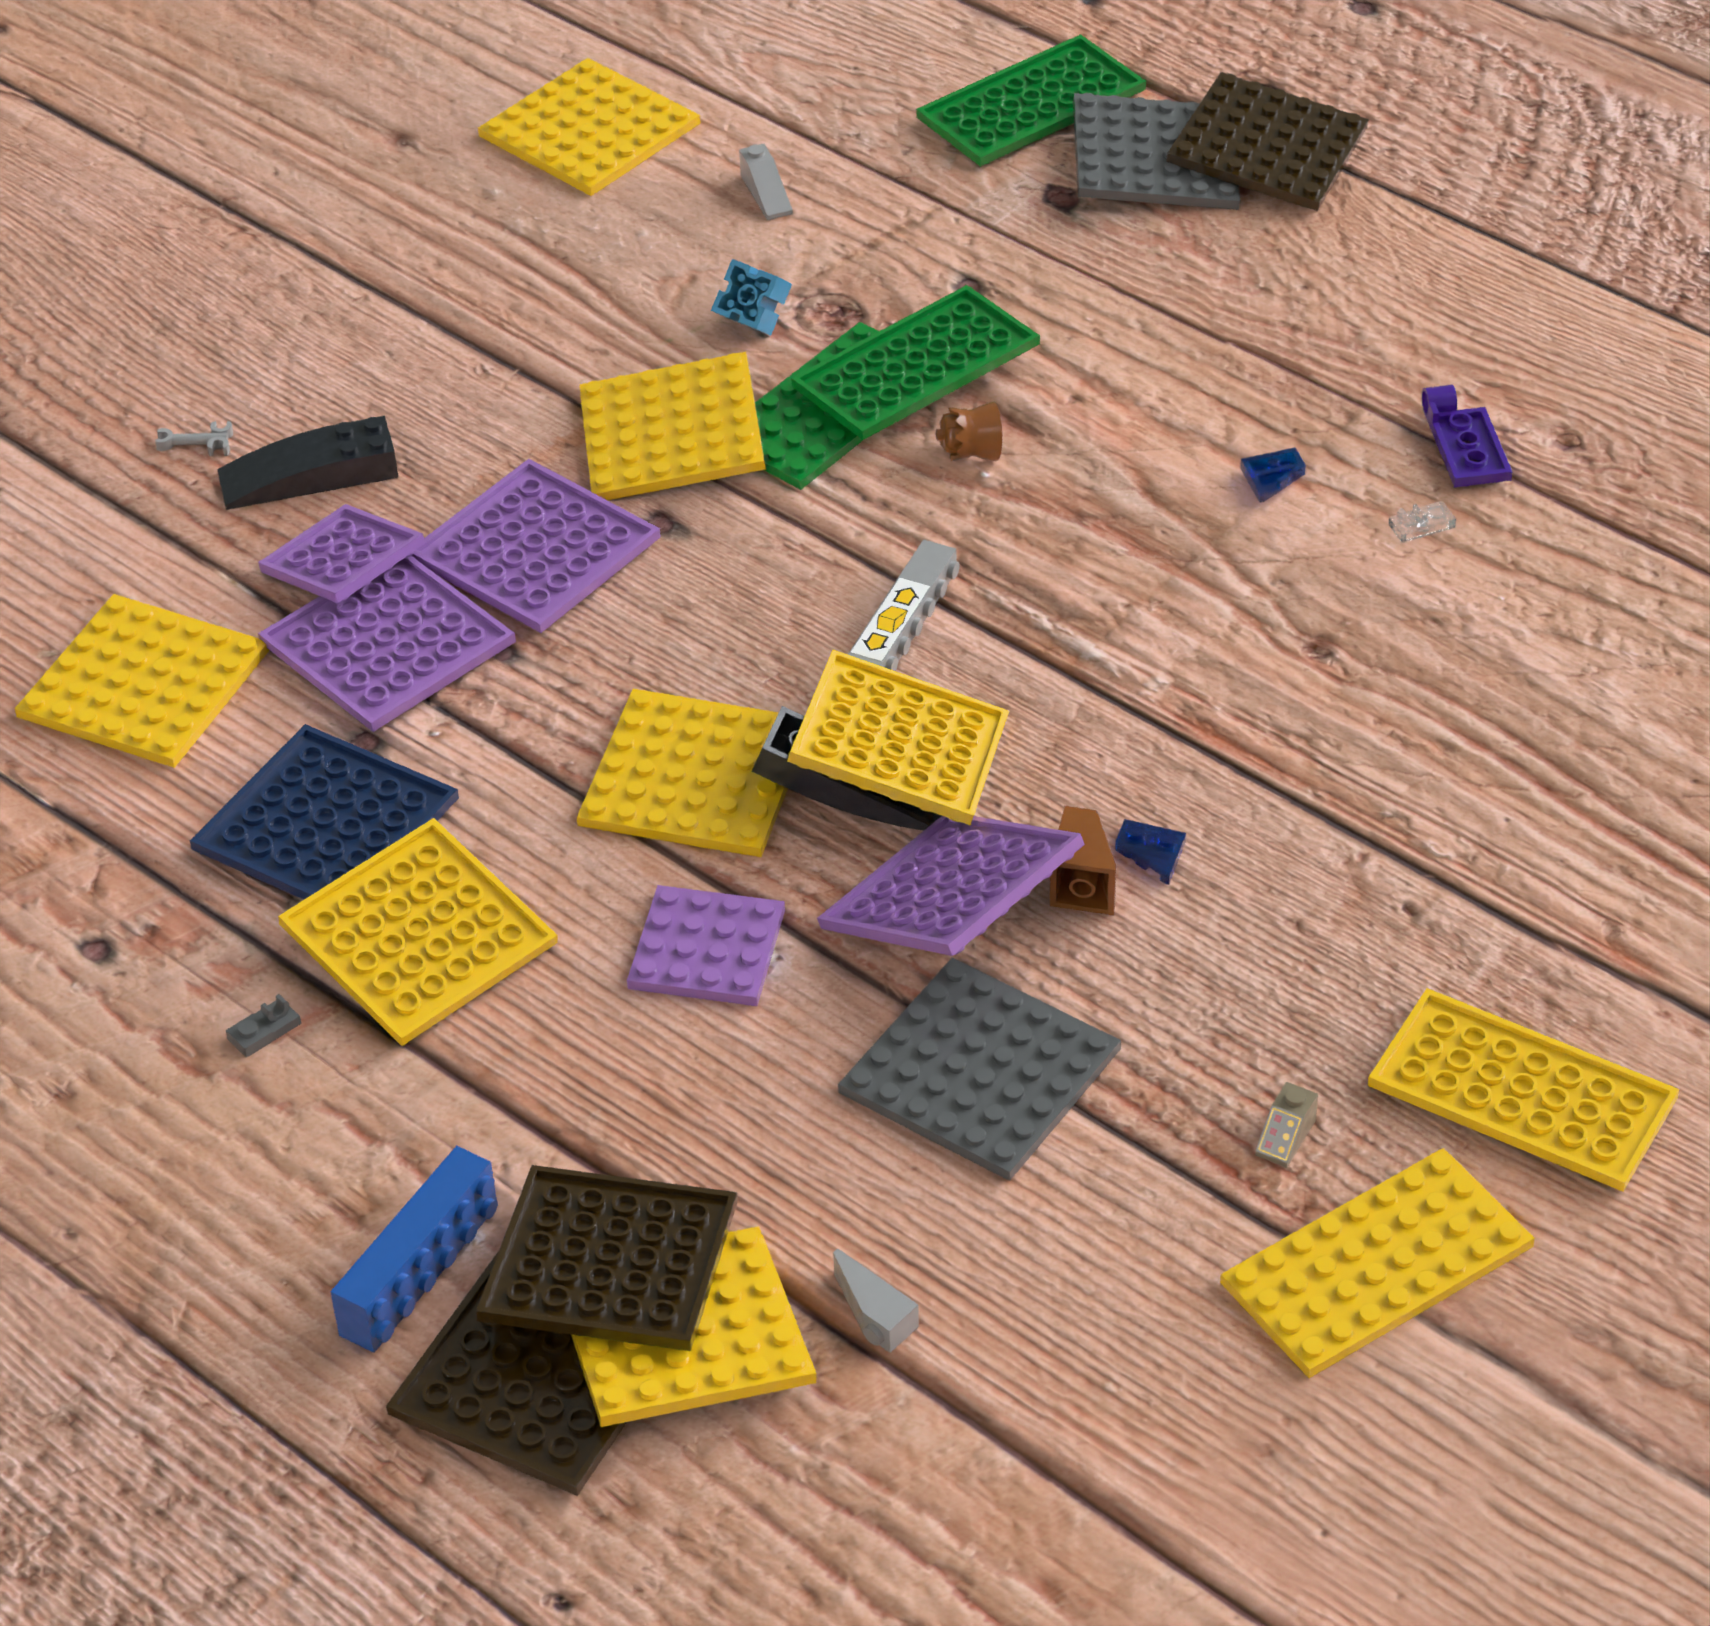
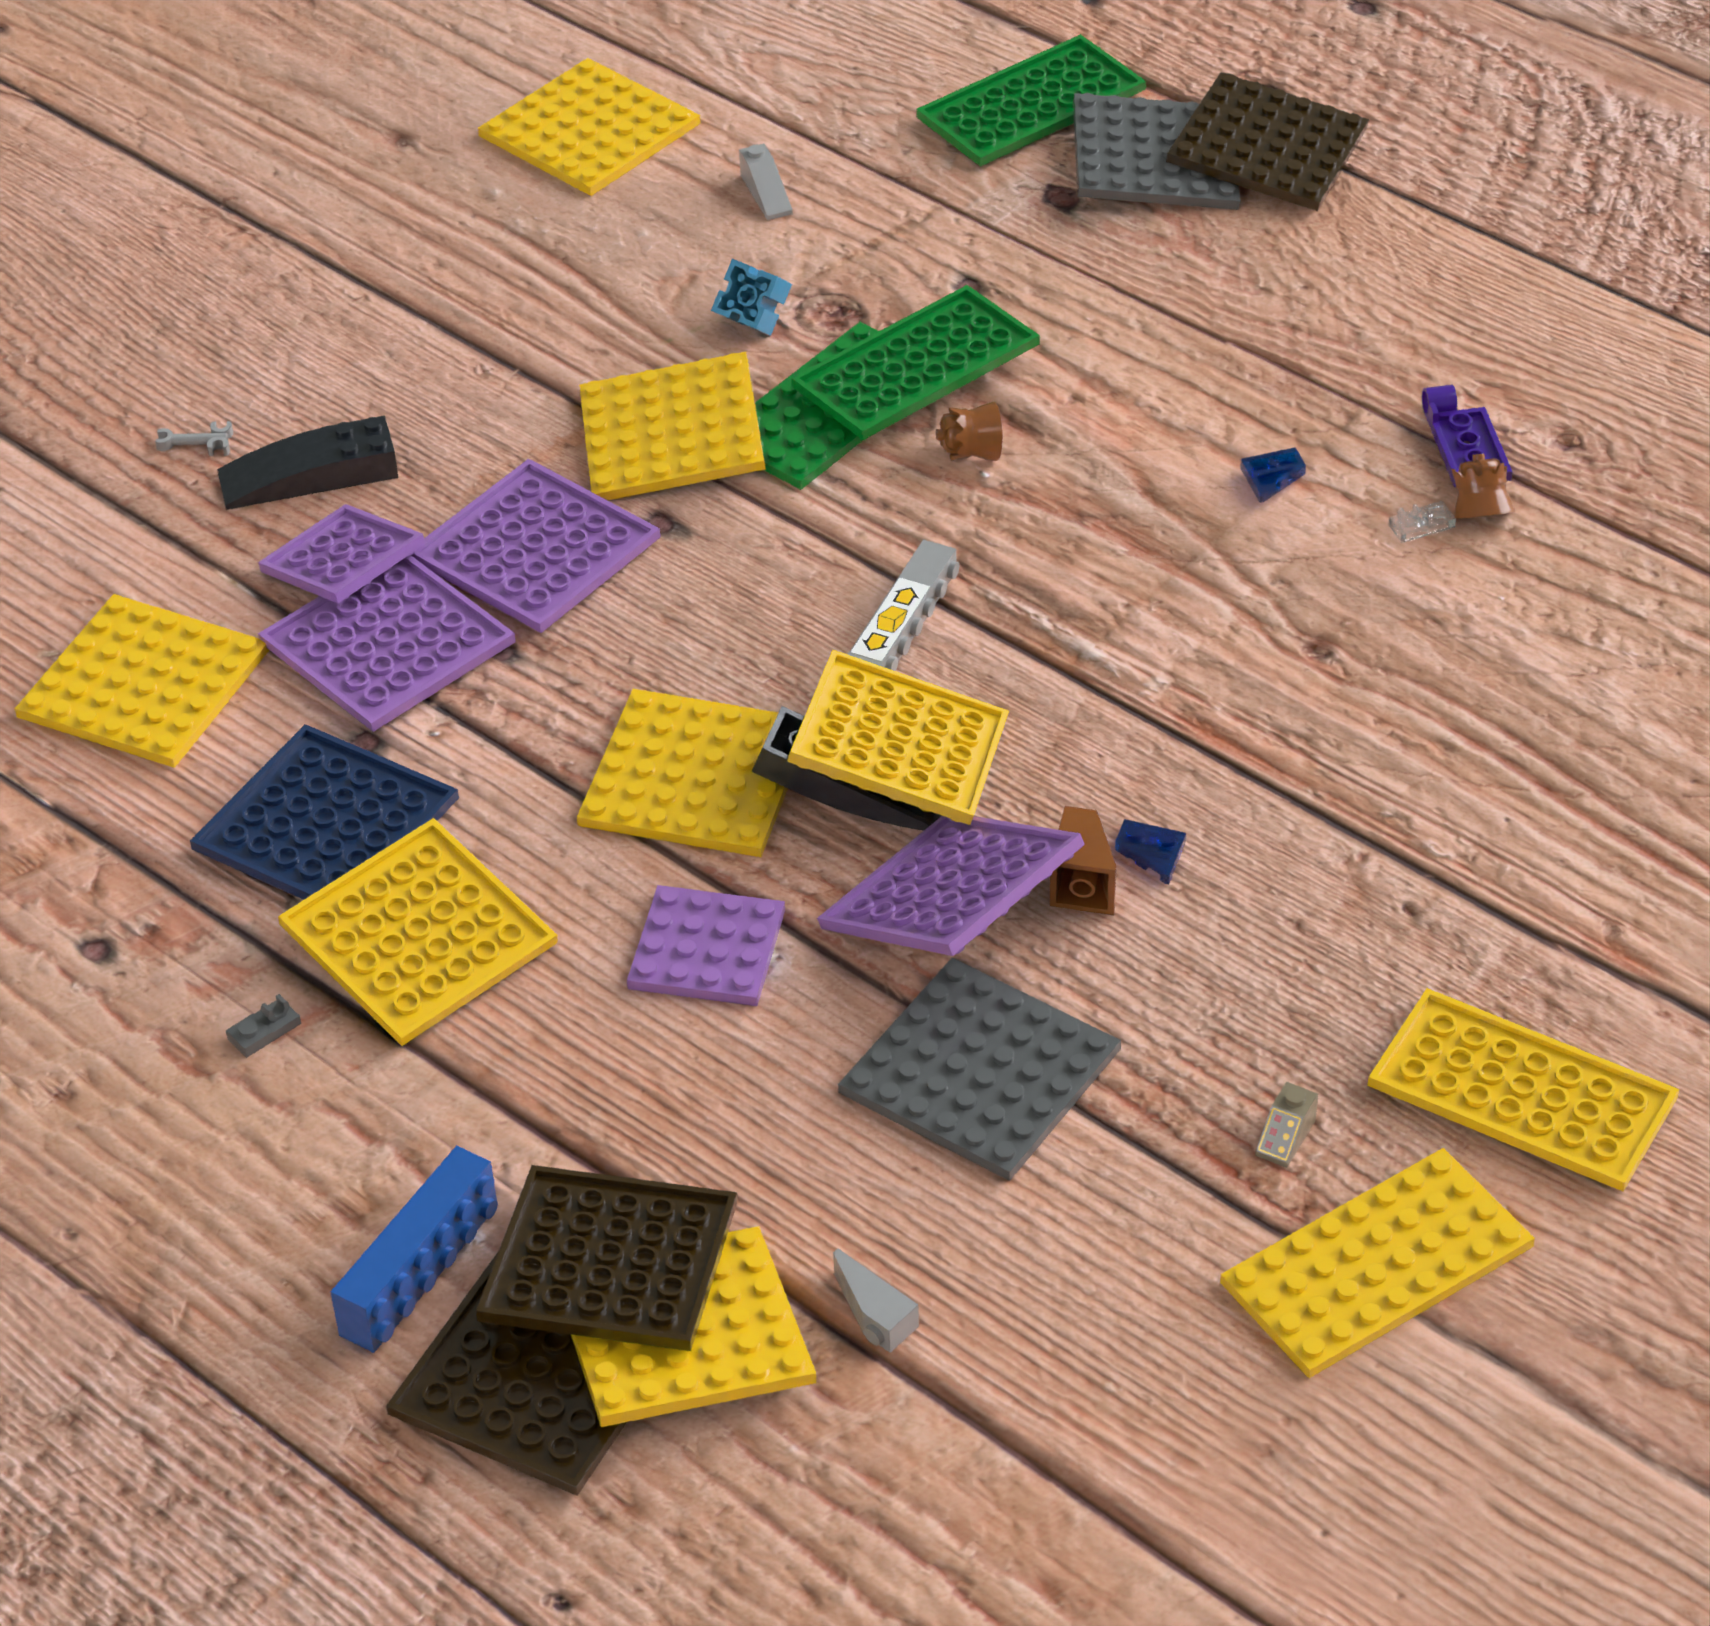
none -> dark orange hat [1451,453,1515,519]

